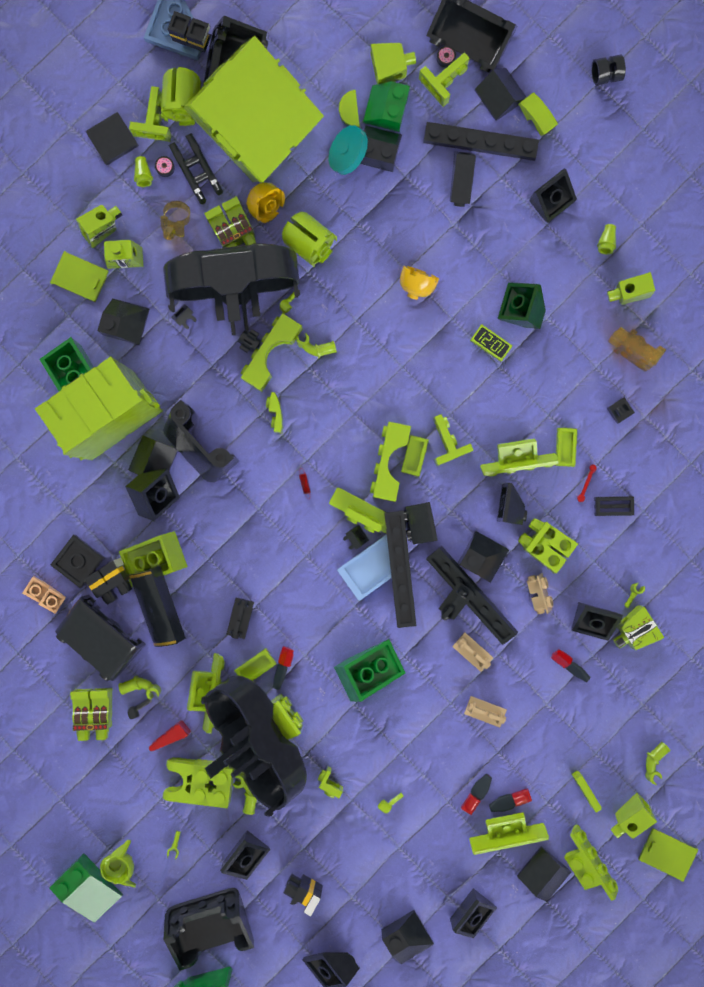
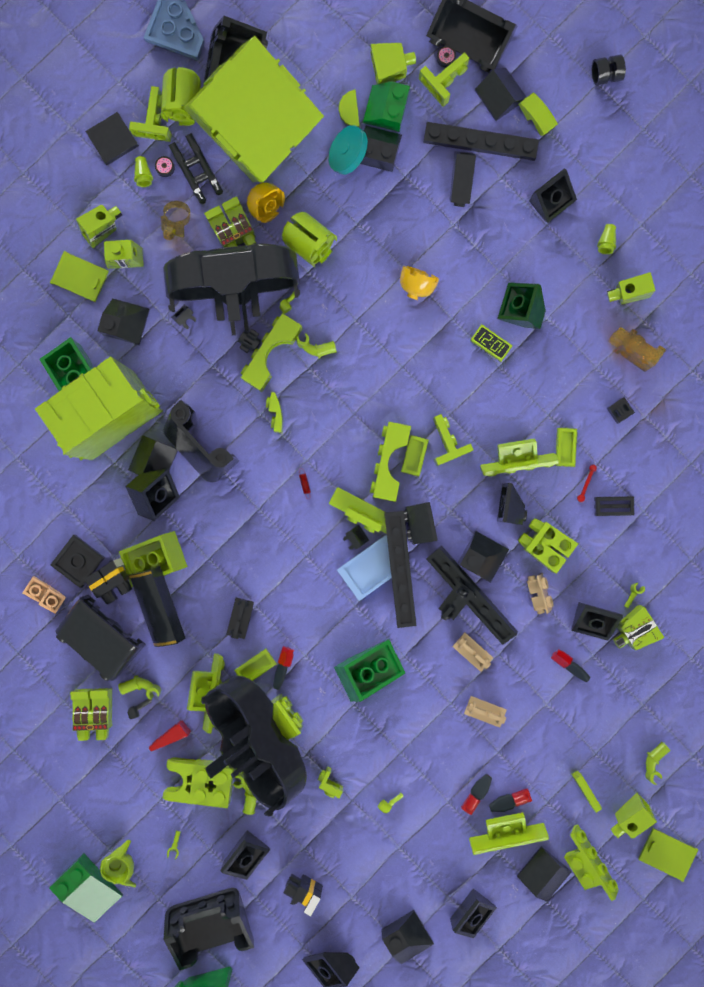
black hips [167,11,212,53] -> none

